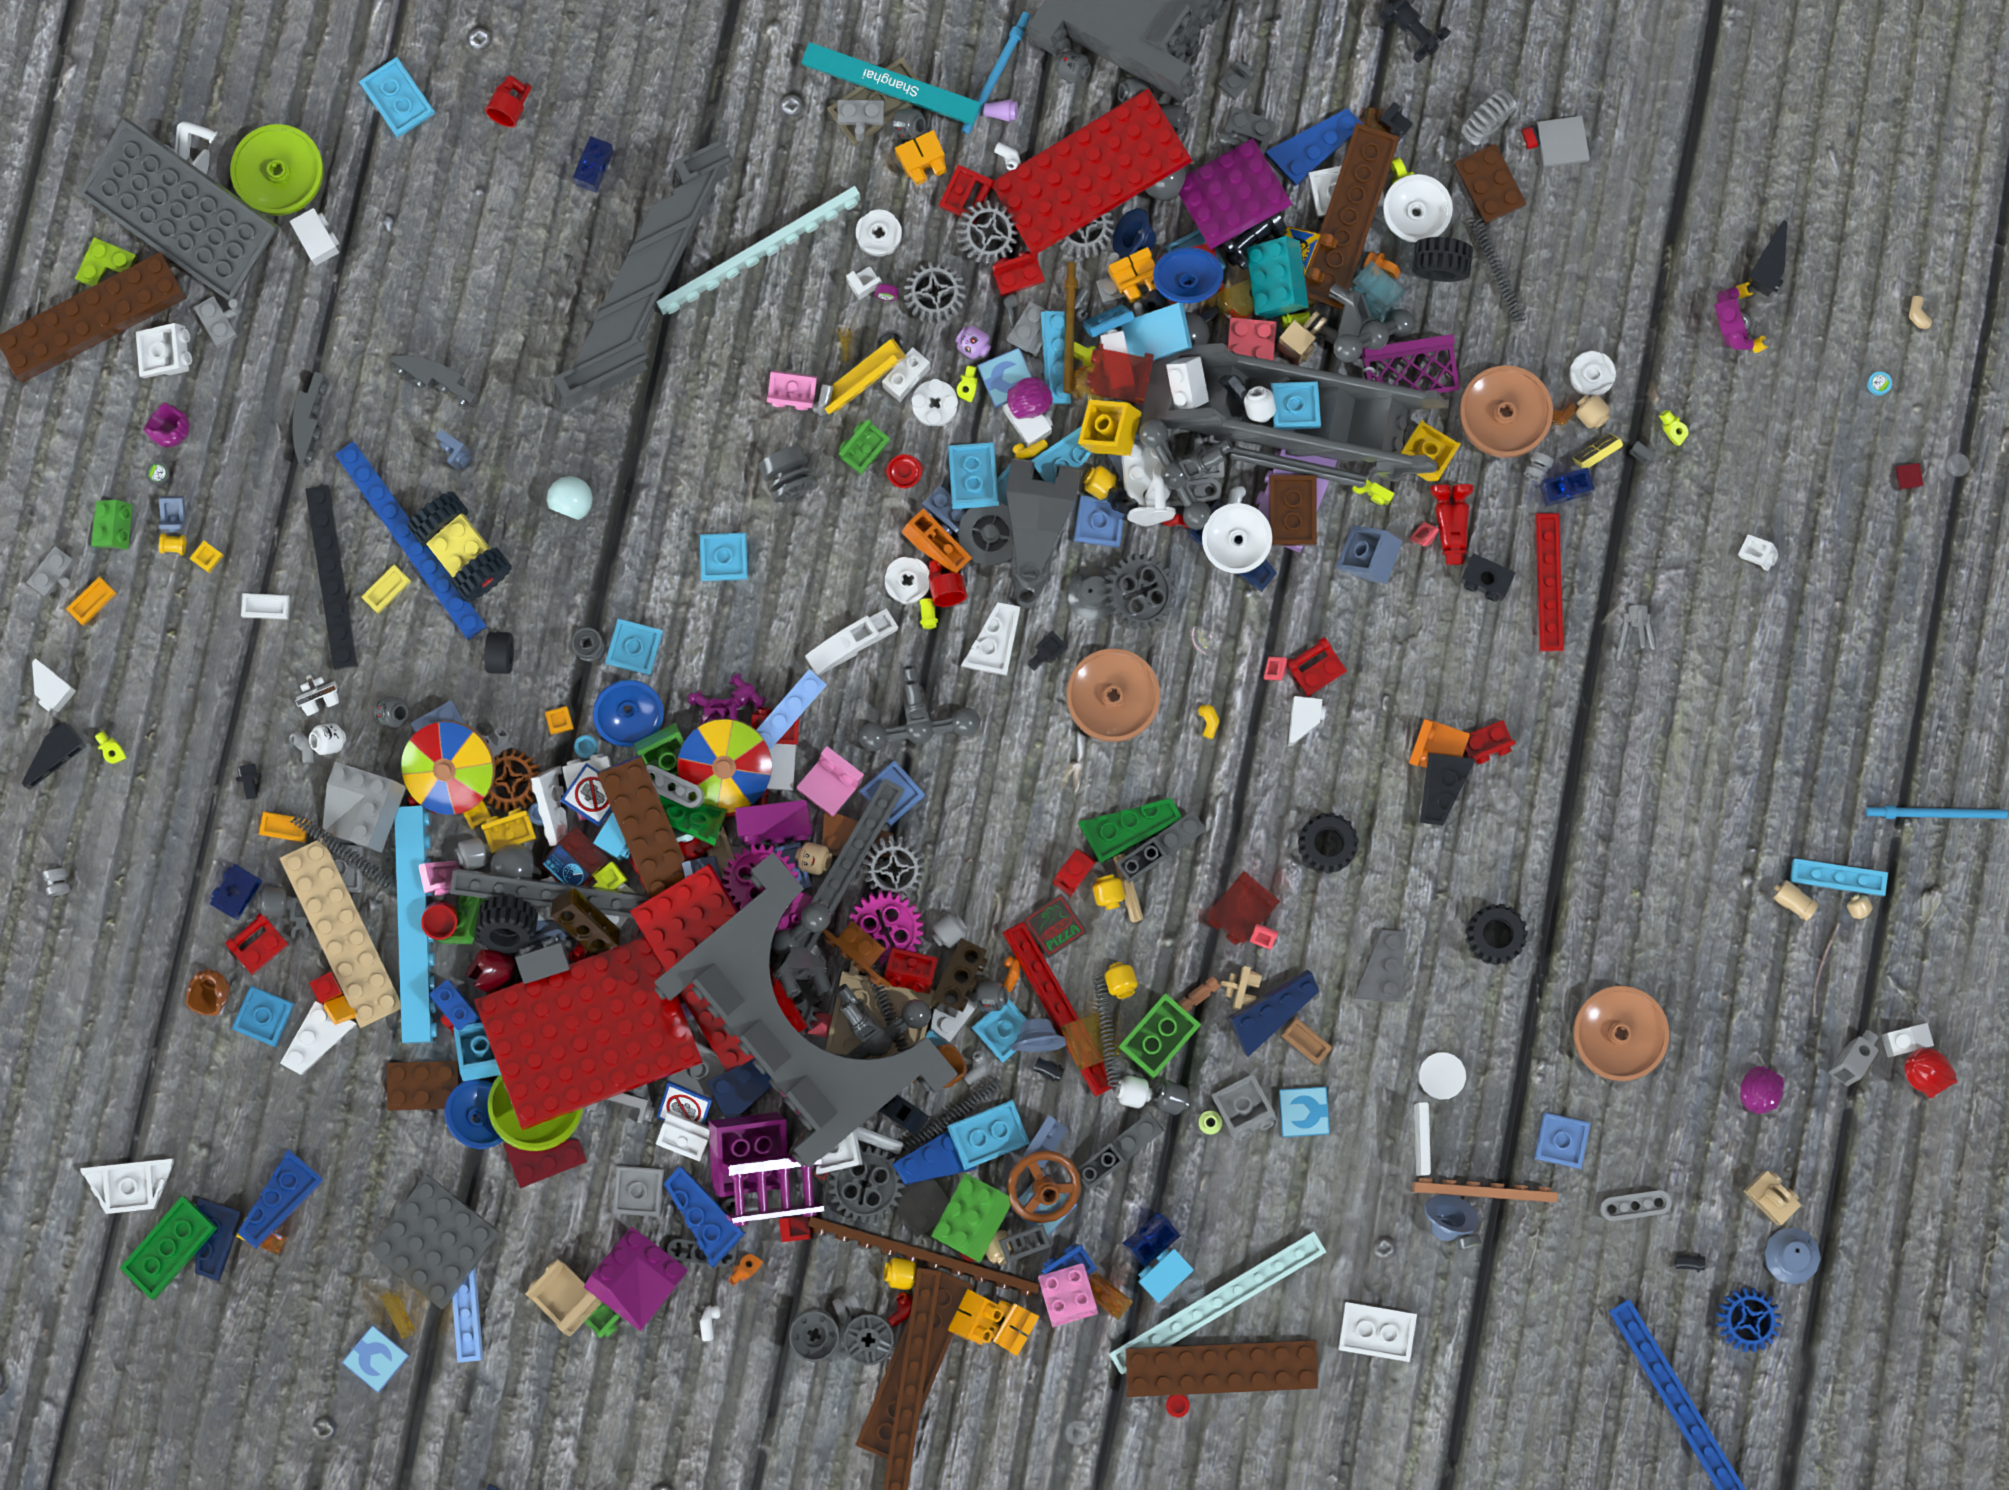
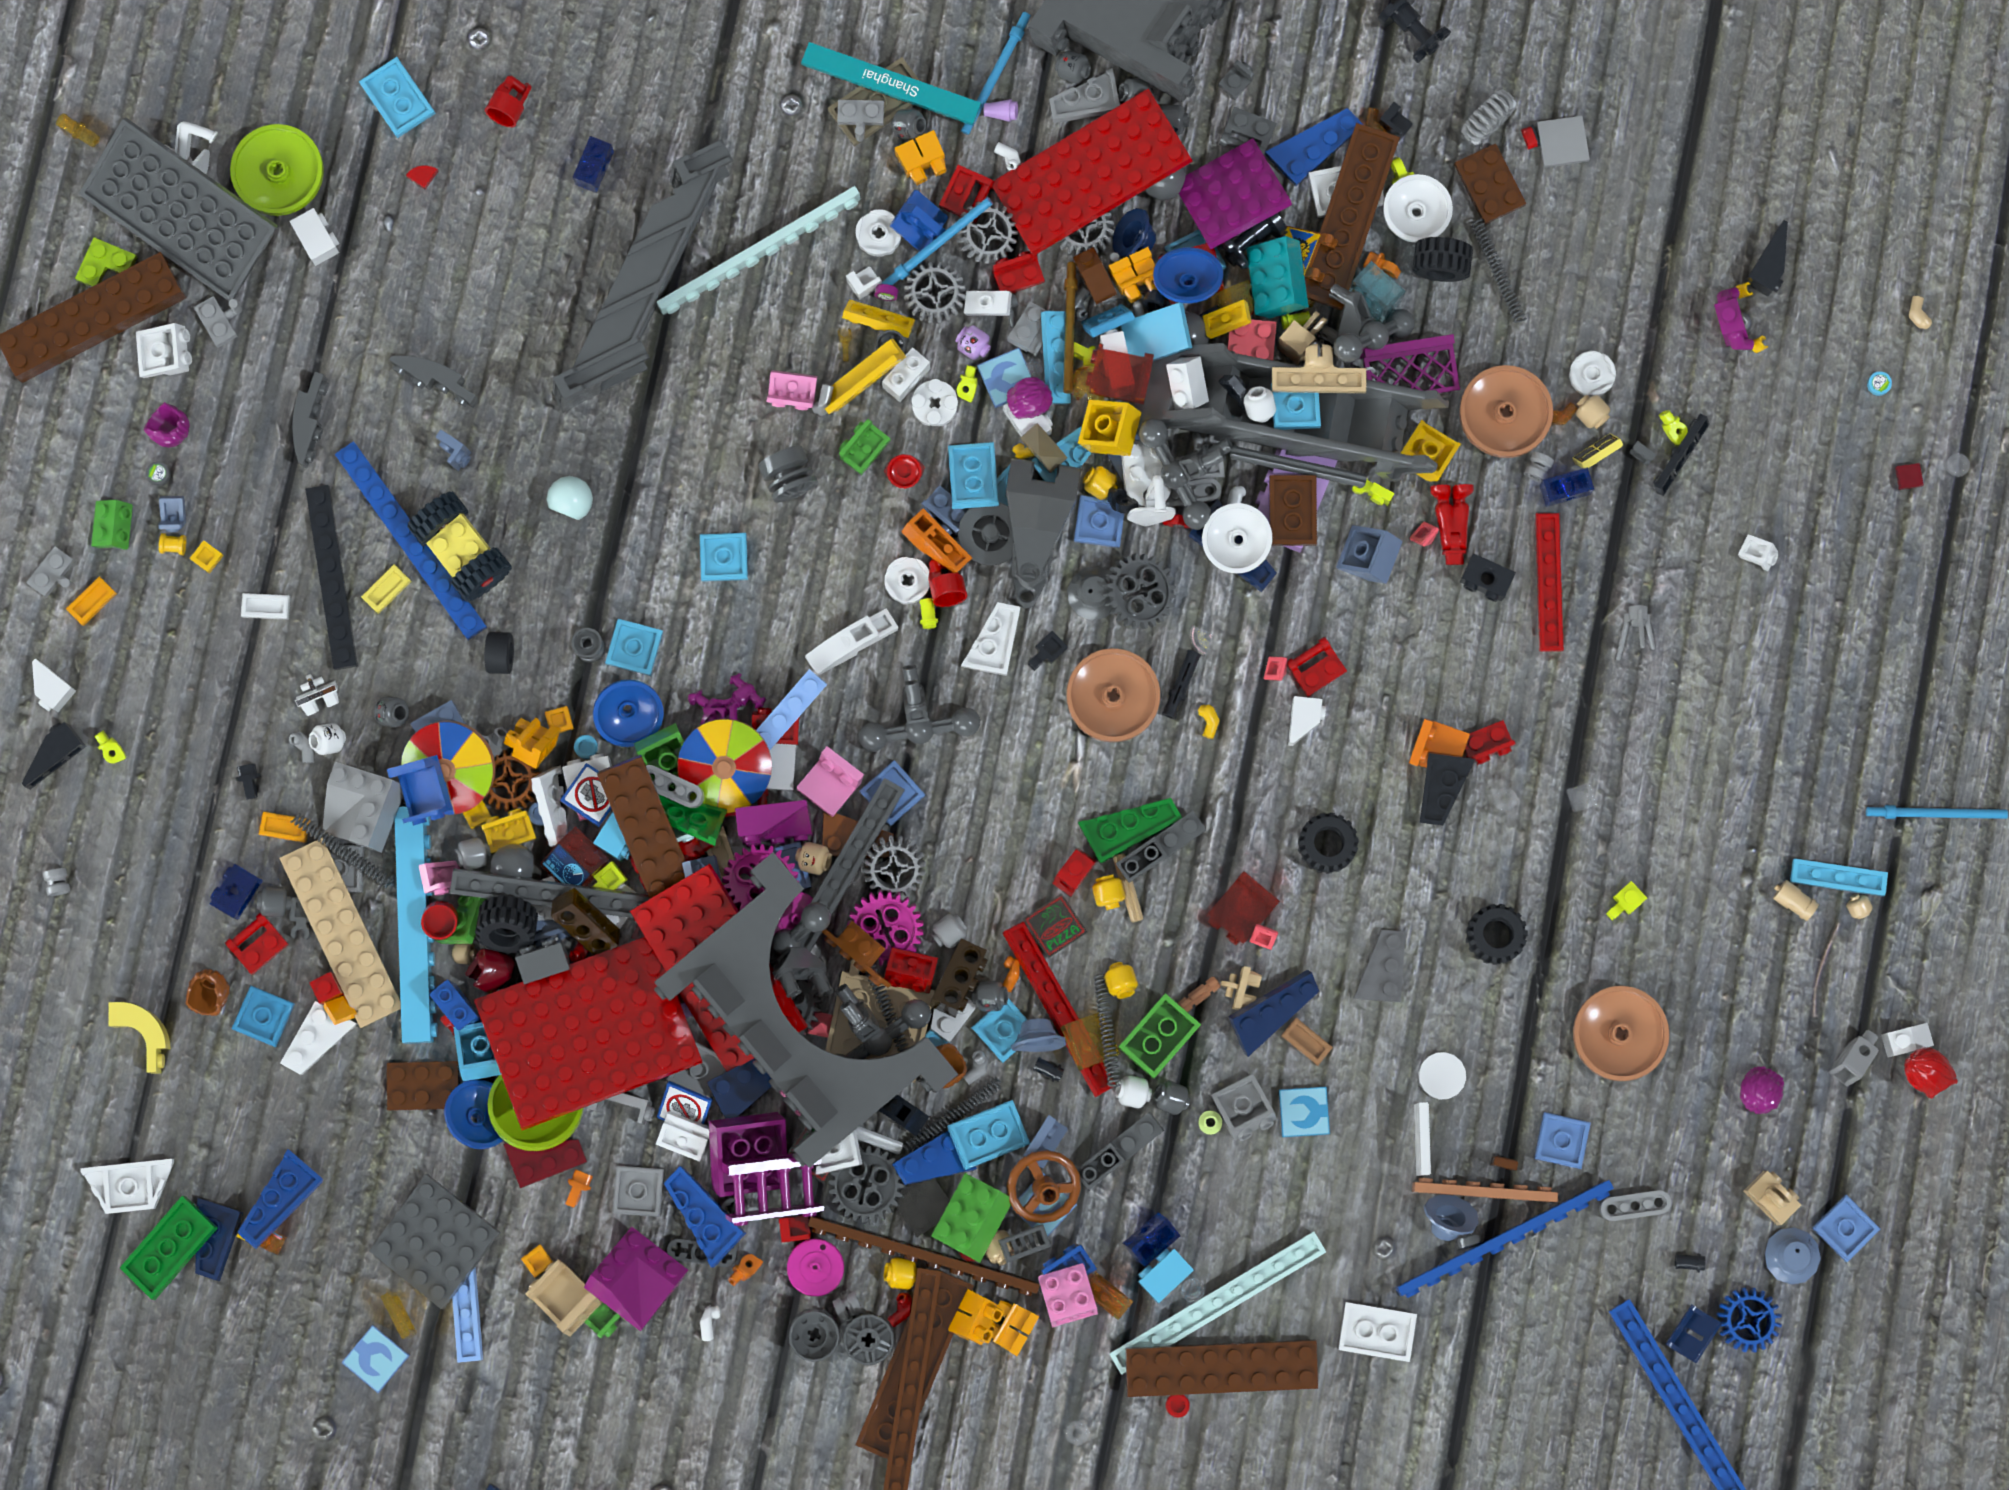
none -> clear yellow axle [56,113,100,147]
none -> light yellow arch [109,1002,171,1074]
none -> blue panel [387,755,453,826]
none -> red tile [406,165,438,190]
none -> tan piece [452,943,478,965]
none -> light orange hips [504,717,561,769]
none -> light orange tile [521,1244,553,1278]
none -> orange piece [565,1169,593,1208]
none -> dark pink wheel [787,1239,844,1296]
none -> yellow plate [842,299,915,338]
none -> dark azure bar [882,197,993,285]
none -> blue bracket [890,190,948,252]
none -> white plate [964,291,1012,316]
none -> dark tan slope [1020,423,1068,473]
none -> light grey wing [1049,68,1120,123]
none -> reddish brown slope [1073,247,1117,305]
none -> black pin [1162,650,1201,720]
none -> yellow plate [1203,299,1252,339]
none -> tan plate [1272,344,1366,393]
none -> blue plate [1395,1180,1614,1298]
none -> reddish brown tile [1490,1156,1518,1171]
none -> clear plate [1567,783,1597,813]
none -> neon yellow plate [1606,881,1647,920]
none -> black piece [1641,413,1710,496]
none -> dark blue piece [1666,1304,1722,1363]
none -> medium blue tile [1812,1195,1880,1262]

